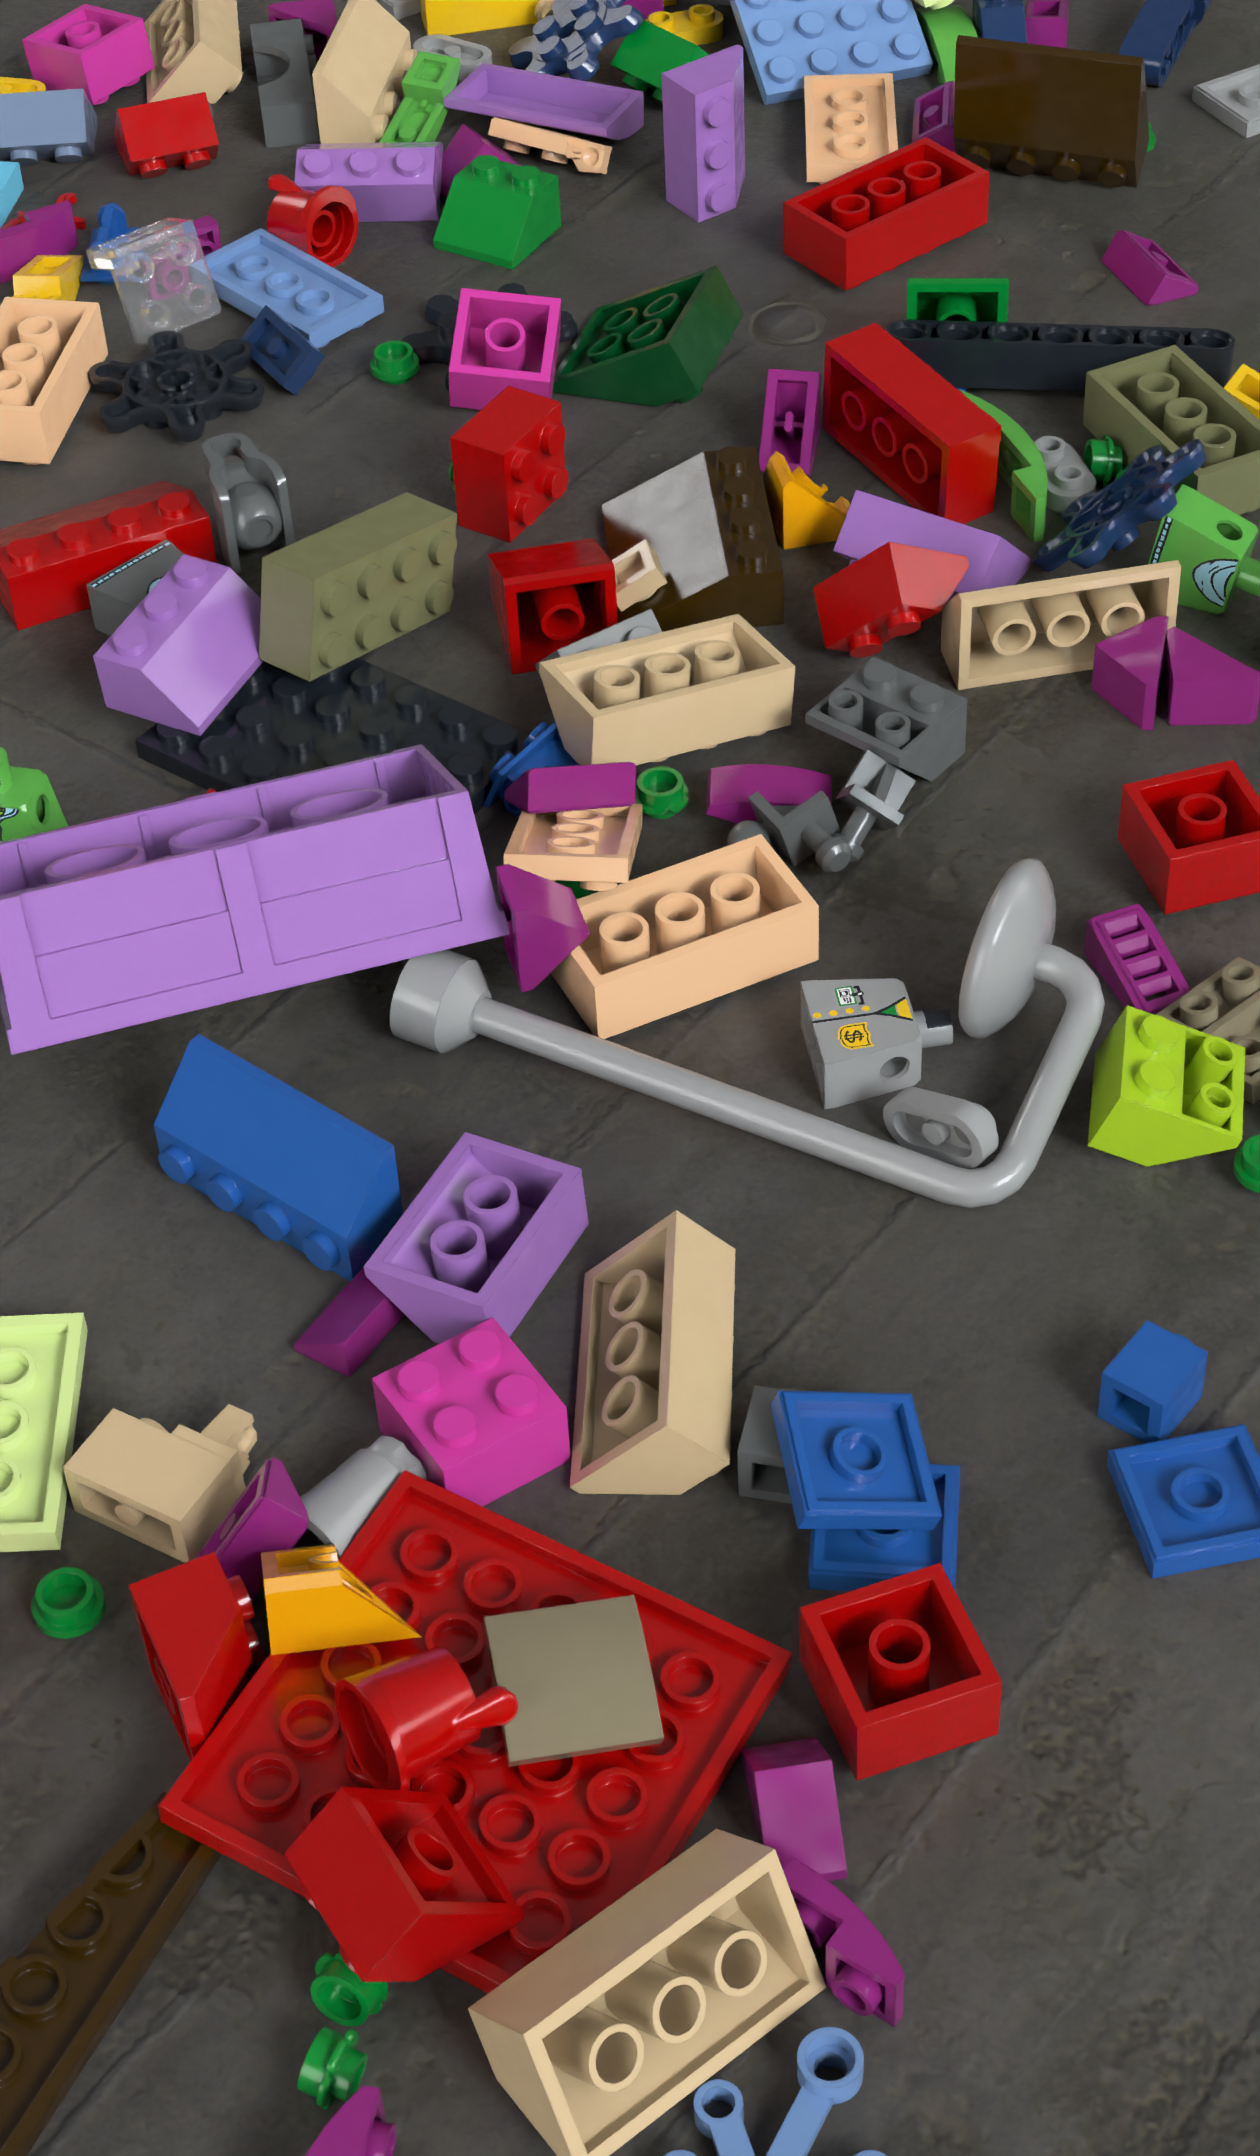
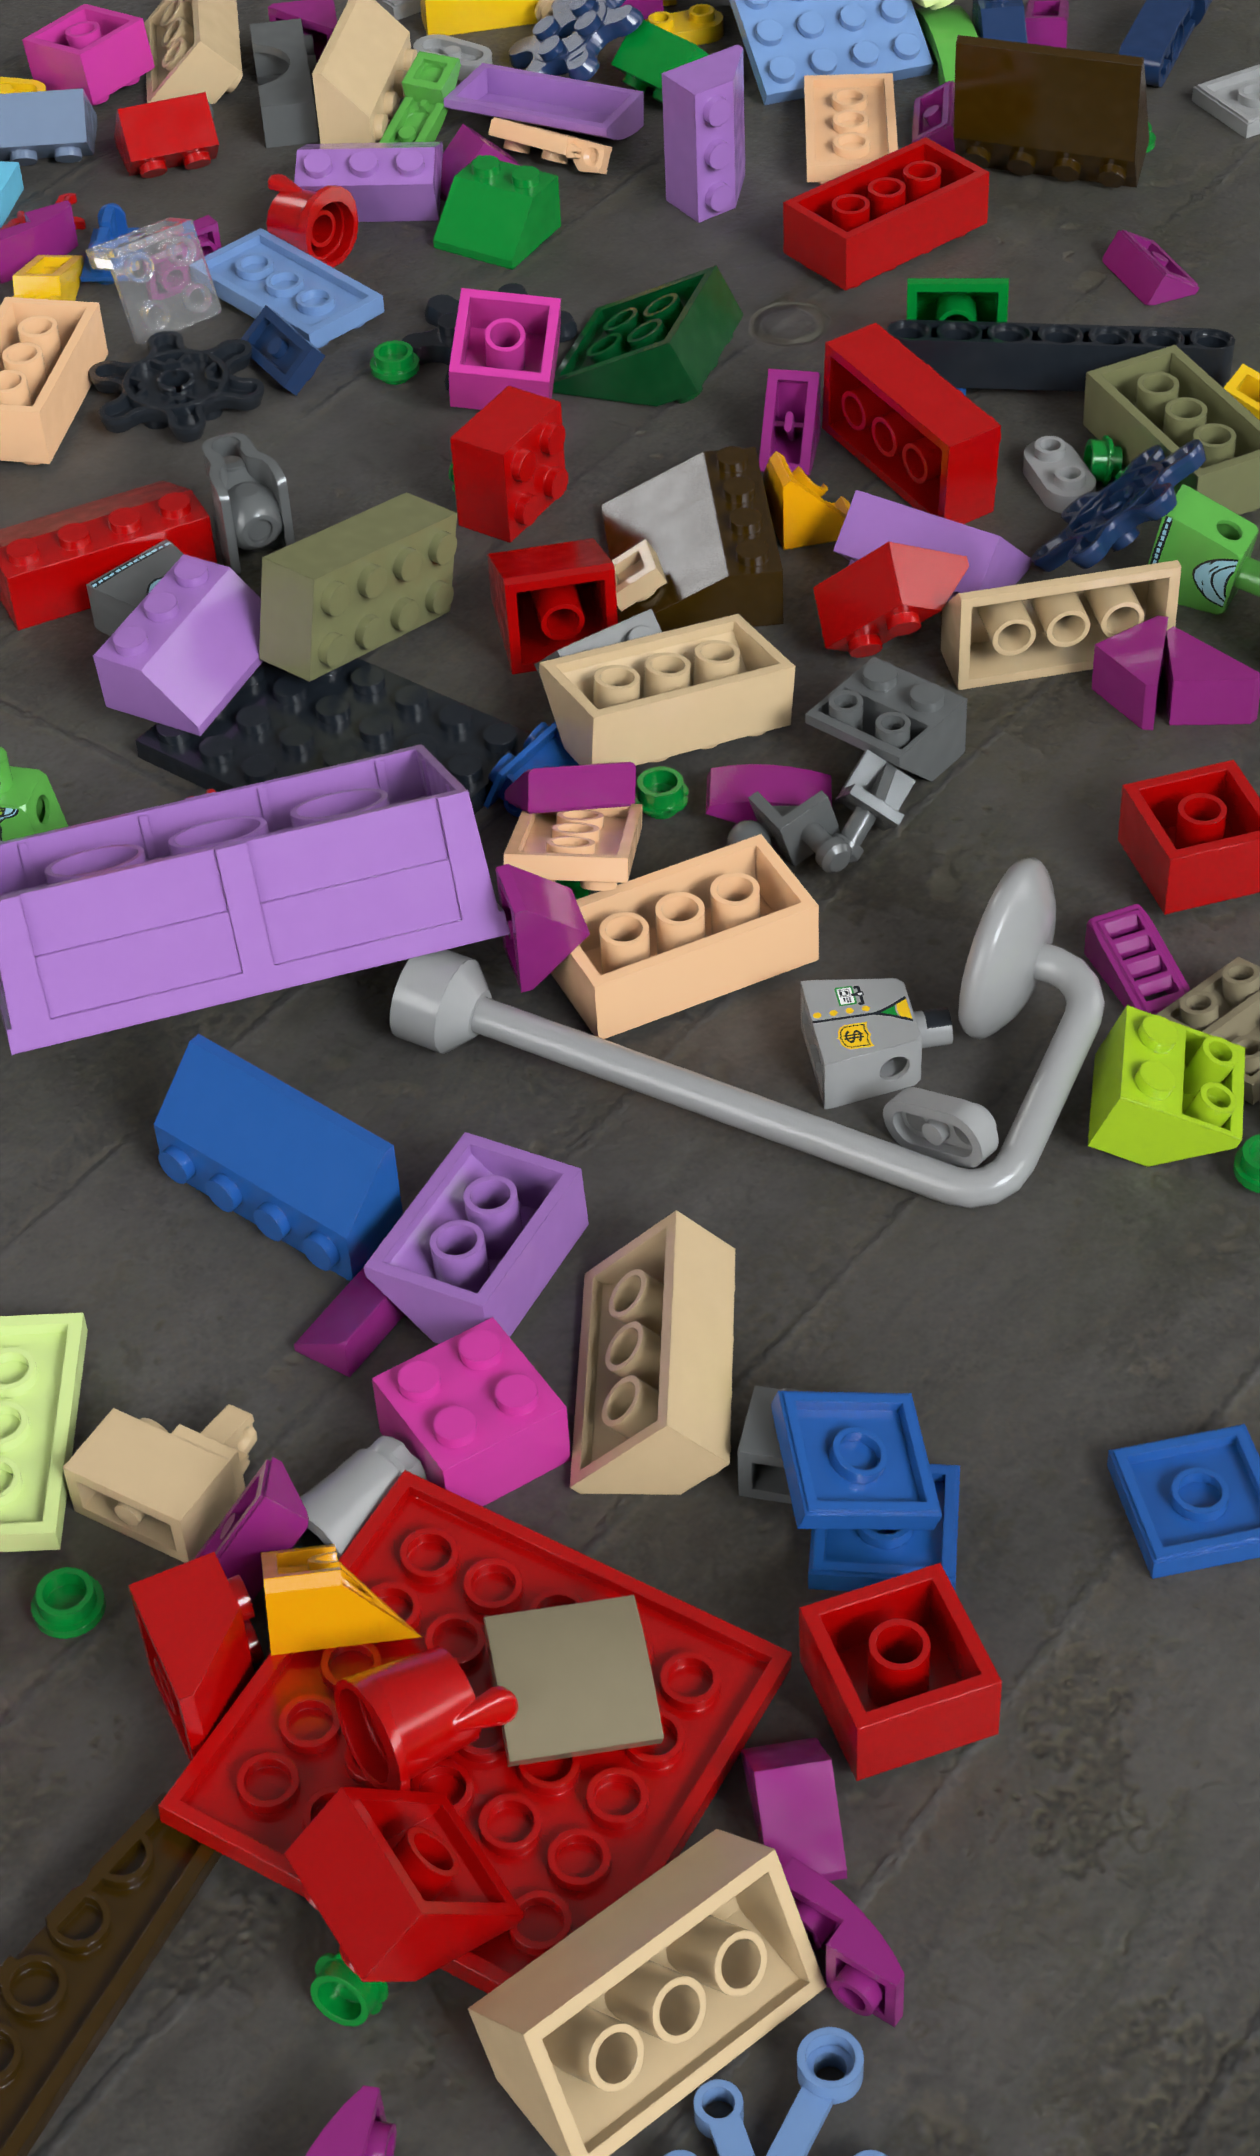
green plate [297,2027,368,2109] -> none
bright green slope [958,389,1048,543] -> none
blue brick [1098,1320,1208,1443] -> none

